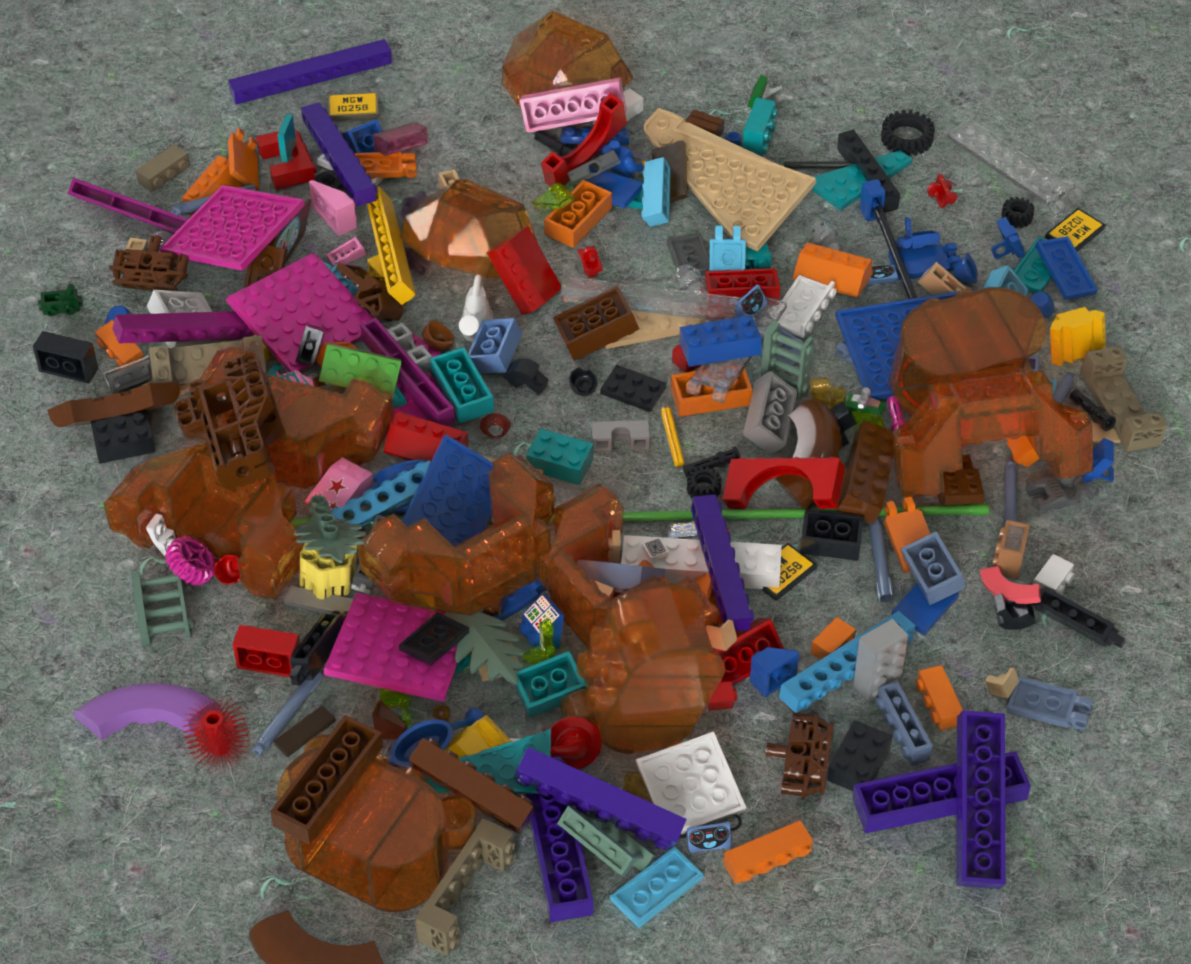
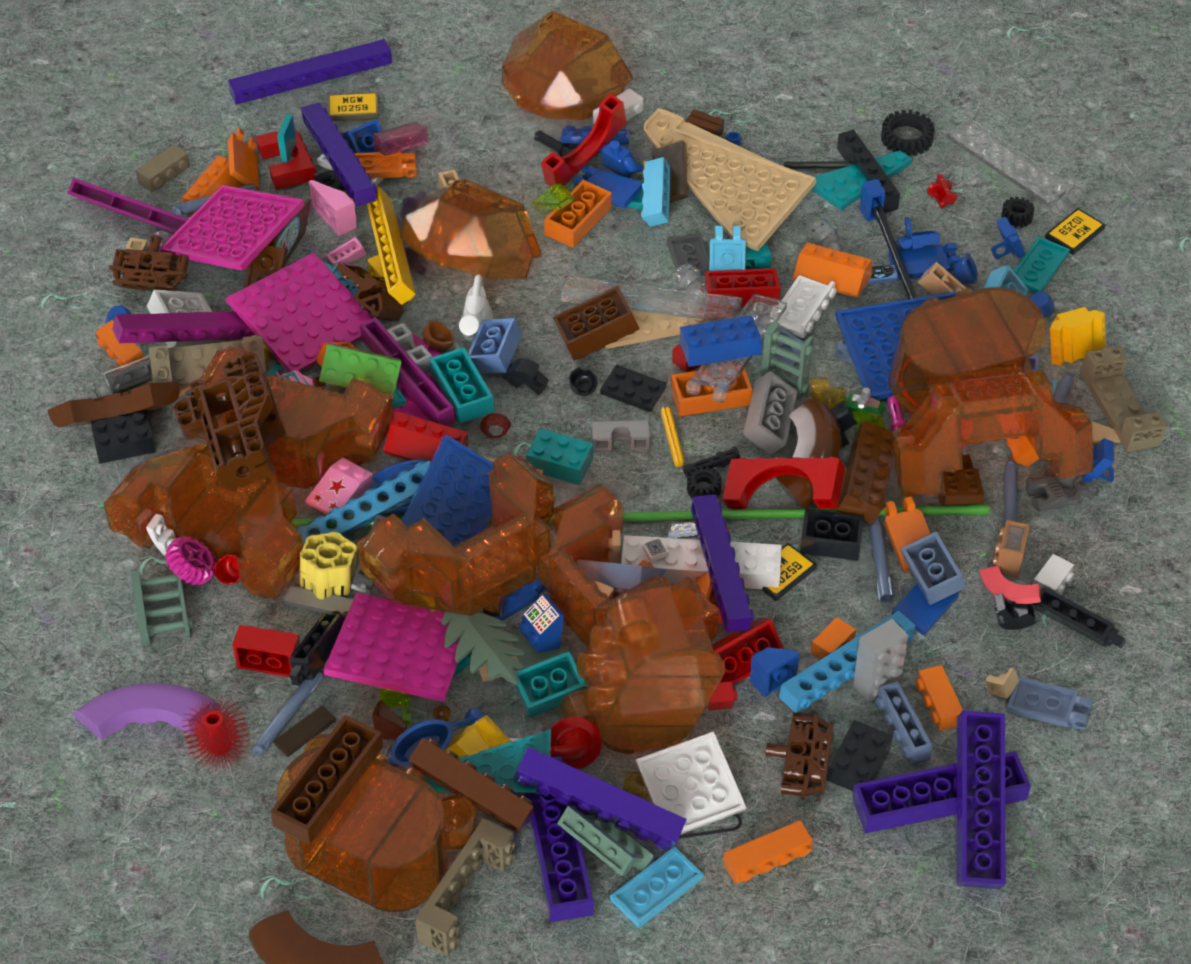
black brick [33,331,98,384] -> none
dark green brick [38,284,83,317] -> none
sand green plant [294,495,367,563] -> none
black slope [295,324,326,367] -> none
black tile [399,612,469,666] -> none
red slope [486,226,562,315] -> none
bright pink brick [520,77,627,133] -> none
clear neon green bracket [522,618,555,663] -> none
dark grey piece [567,150,620,186] -> none
red hips [577,246,603,278] -> none
slope [686,822,731,853] -> none
tan panel [705,620,737,651] -> none
slope [736,285,767,317] -> none
teal brick [742,98,778,157] -> none
piece [747,75,783,109] -> none
blue plate [1035,236,1098,300] -> none
black pin [1070,389,1116,431] -> none

